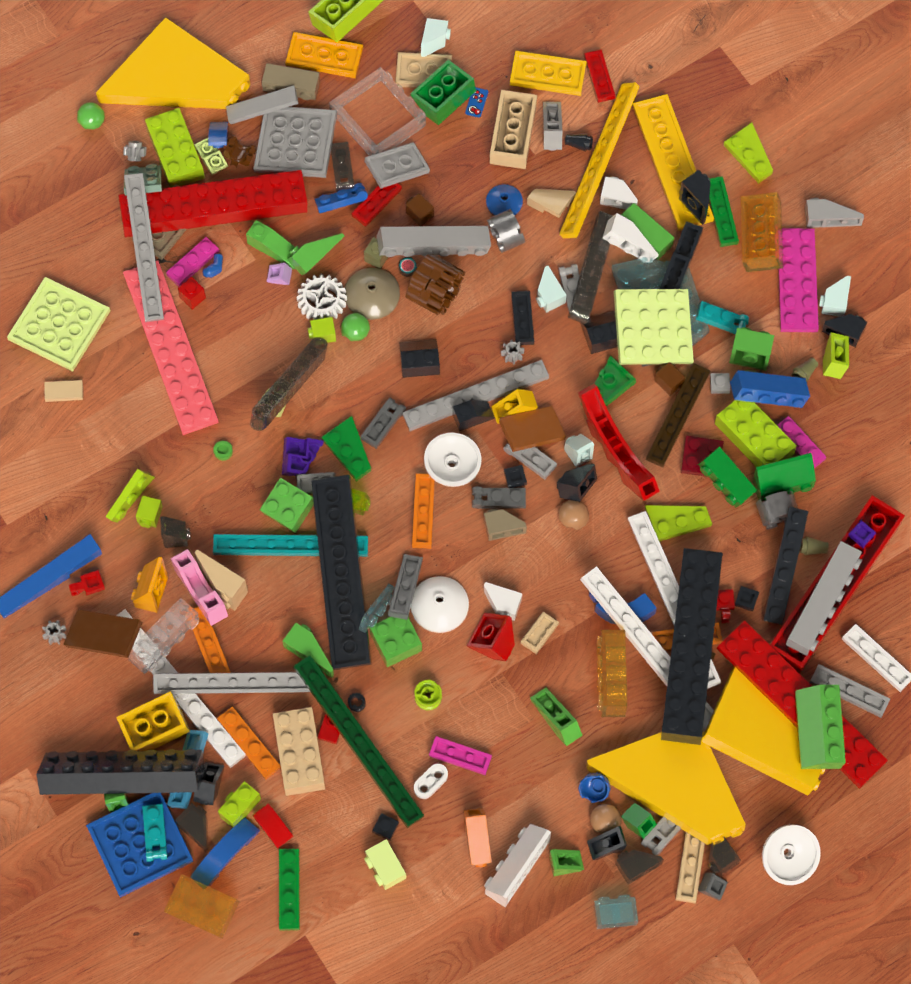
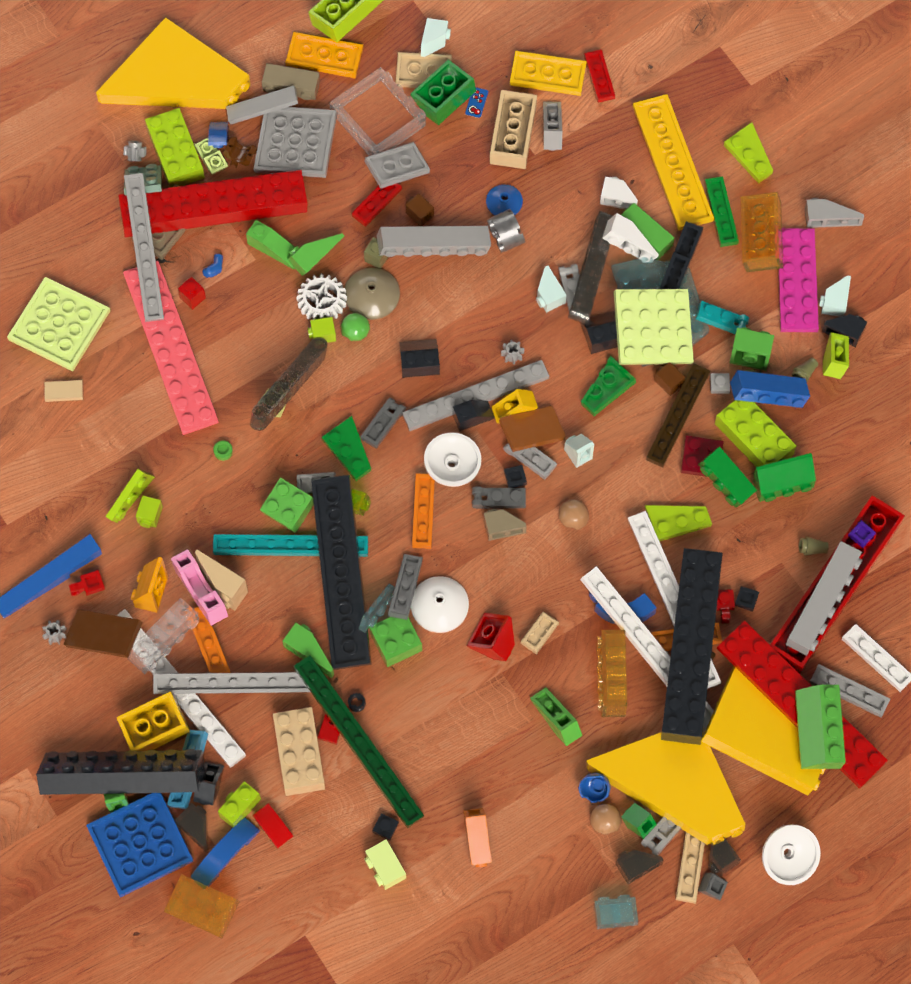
bright green hair [77,102,105,130] -> none
teal plate [142,804,168,862] -> none
clear smoke slope [160,516,191,548] -> none
dark pink plate [166,237,219,287] -> none
orange plate [217,707,281,780] -> none
lavender slope [267,263,292,285] -> none
green plate [279,849,300,931] -> none
dark purple slope [282,437,324,476] -> none
blue plate [315,183,368,214] -> none
clear smoke plate [331,142,354,192] -> none
tile [398,257,417,277] -> none
reddish brown piece [405,254,466,315] -> none
lime wheel [414,680,442,711] -> none
white plate [414,764,448,799] -> none
dark pink plate [429,736,492,775] -> none
white slope [484,582,522,621] -> none
white slope [484,824,551,907] -> none
black plate [511,291,535,345] -> none
tan slope [527,189,576,218] -> none
bright green slope [549,849,584,877] -> none
black slope [557,463,597,502] -> none
yellow plate [559,82,640,239] -> none
black cone [565,134,593,152] -> none
red arch [578,384,660,501] -> none
black slope [587,826,627,860] -> none
black slope [679,170,711,225] -> none
flat silver brick [756,491,798,530] -> none
black plate [762,507,809,625] -> none
dark pink plate [777,416,826,468] -> none

